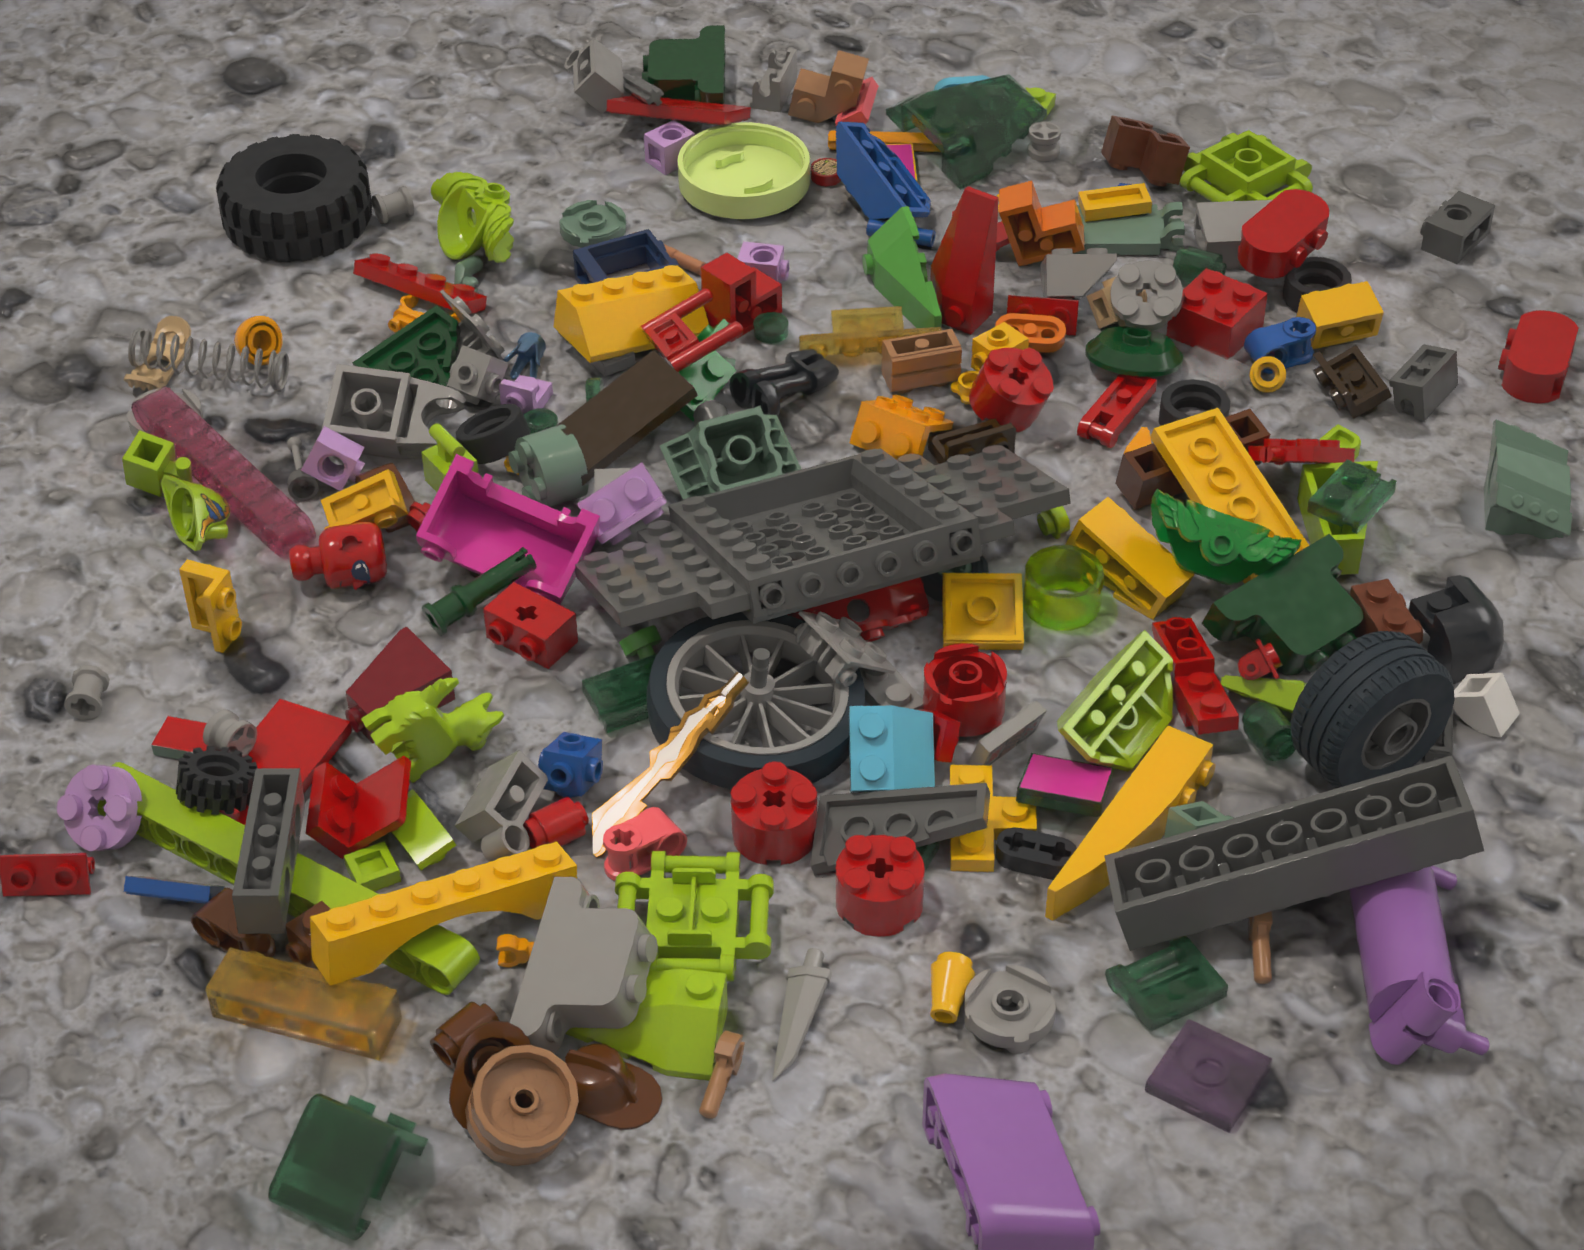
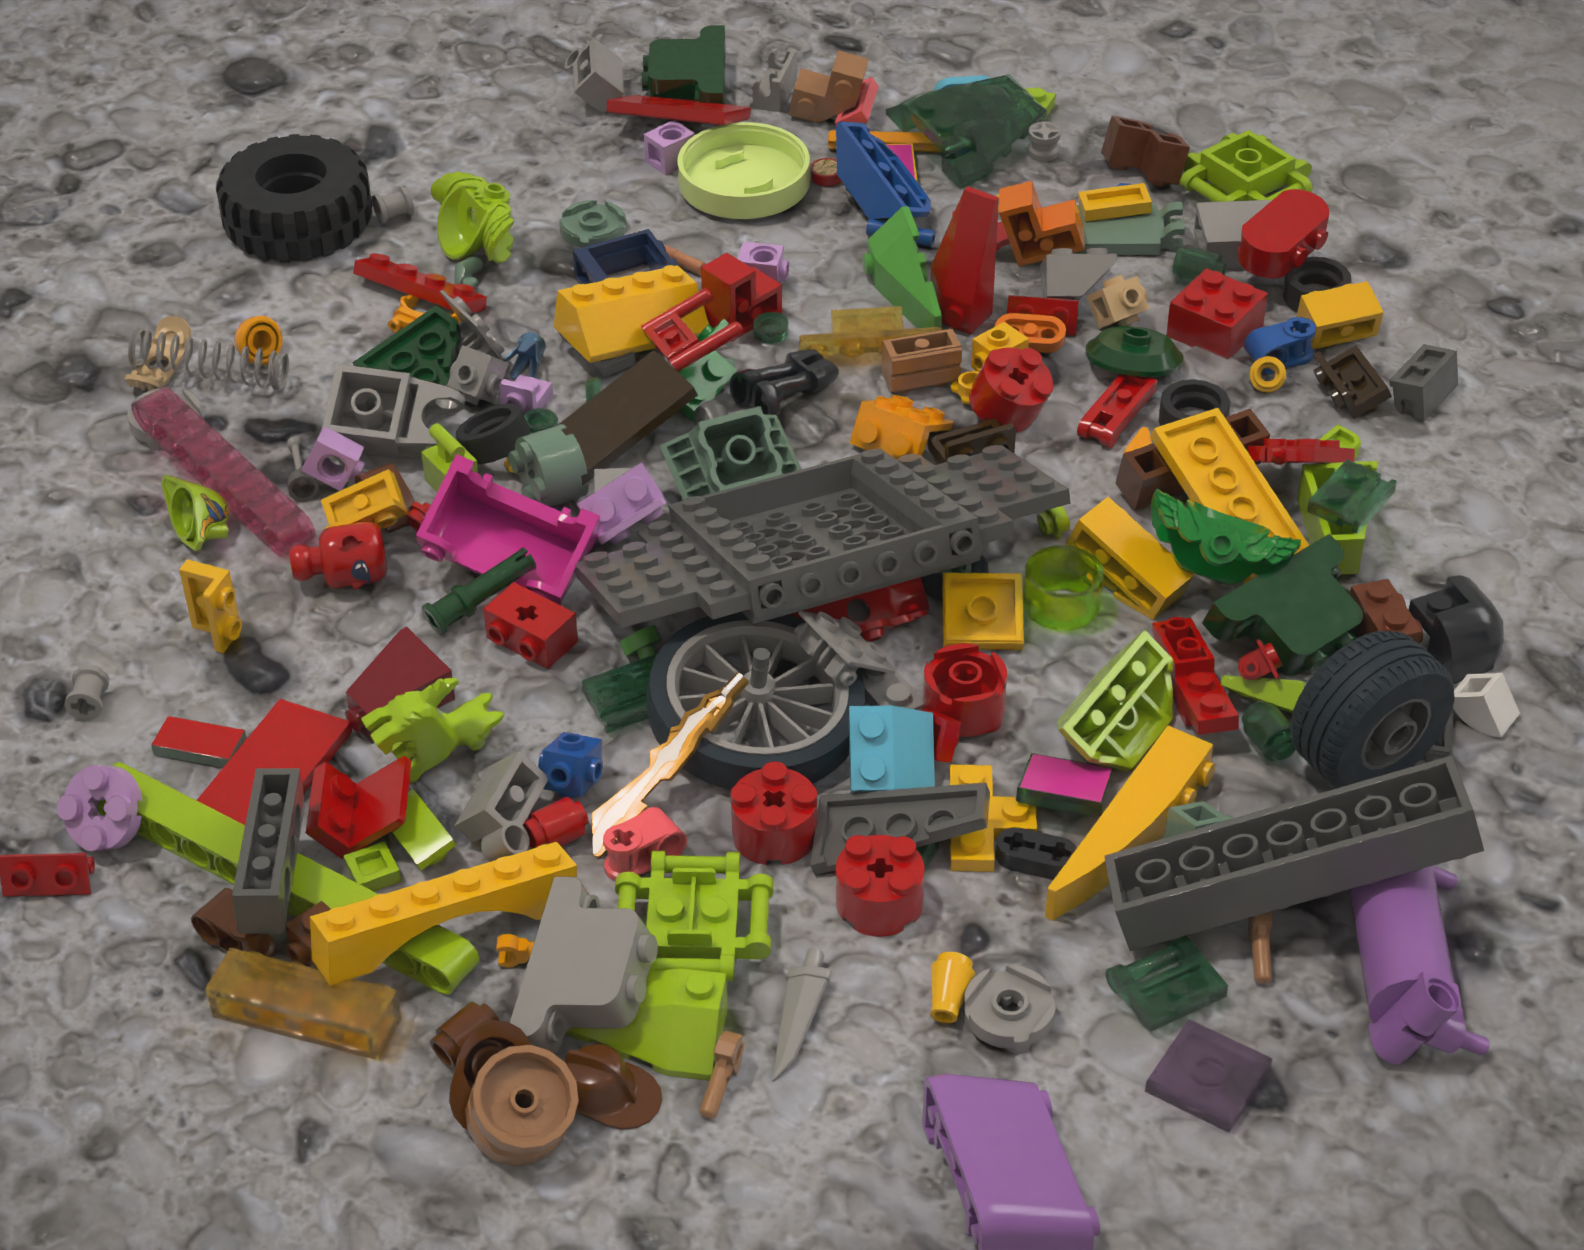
lime brick [122,430,193,497] -> none
blue tile [123,876,225,904] -> none
black tyre [176,746,257,815] -> none
light grey wheel [203,709,257,757] -> none
clear green piece [268,1093,428,1240] -> none
dark grey axle [623,74,664,106] -> none
light grey tile [969,700,1047,765] -> none
light grey plate [1111,260,1183,331] -> none
dark grey brick [1420,191,1495,264] -> none
sand green slope [1484,419,1572,539] -> none
red brick [1498,310,1579,404] -> none

